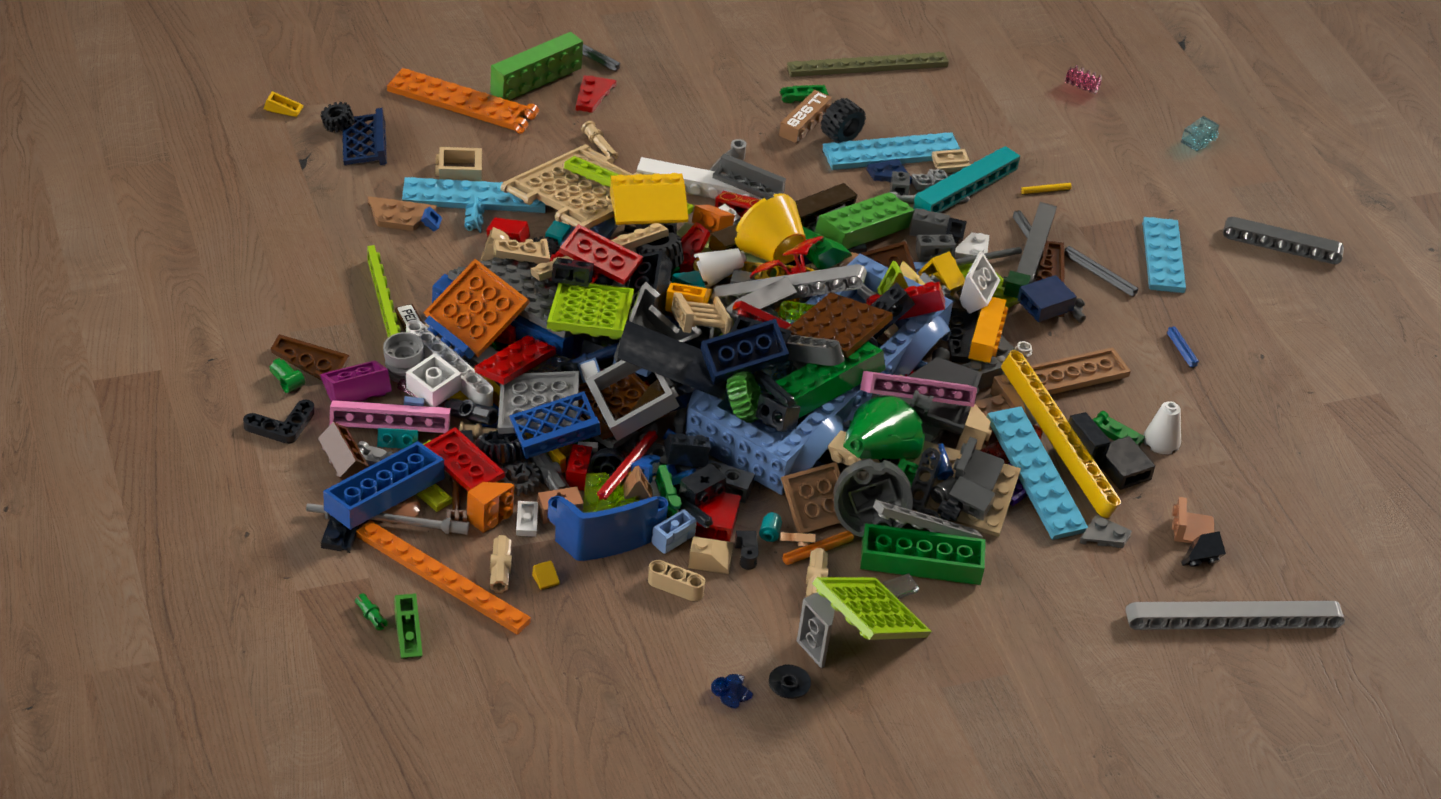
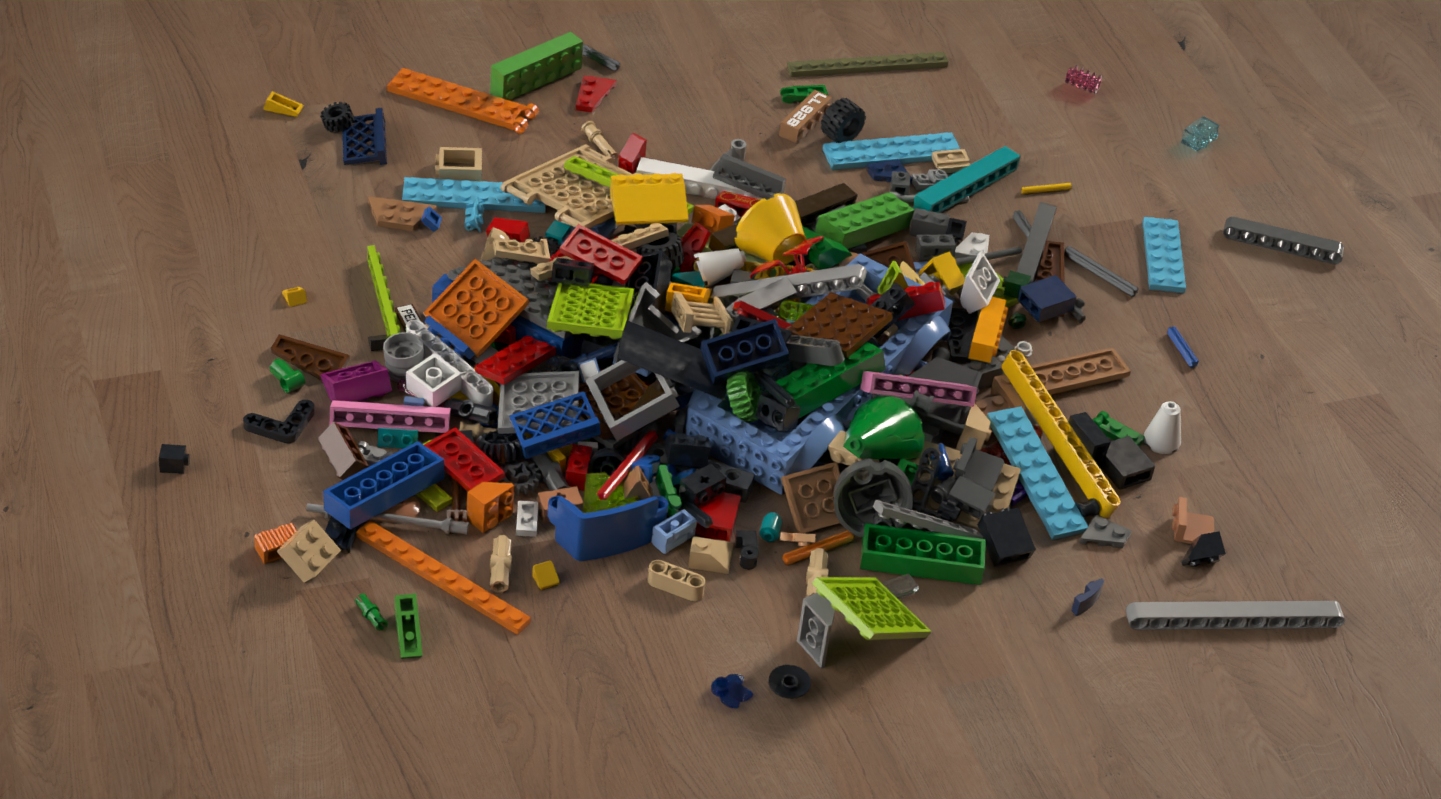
none -> black brick [159,444,190,474]
none -> orange brick [254,523,297,564]
none -> tan brick [277,519,341,582]
none -> yellow slope [282,287,307,307]
none -> black slope [368,334,388,351]
none -> red slope [618,132,647,174]
none -> black brick [977,507,1036,567]
none -> dark green plate [1008,313,1026,329]
none -> dark blue slope [1071,578,1104,616]
none -> black bush [1075,498,1100,518]

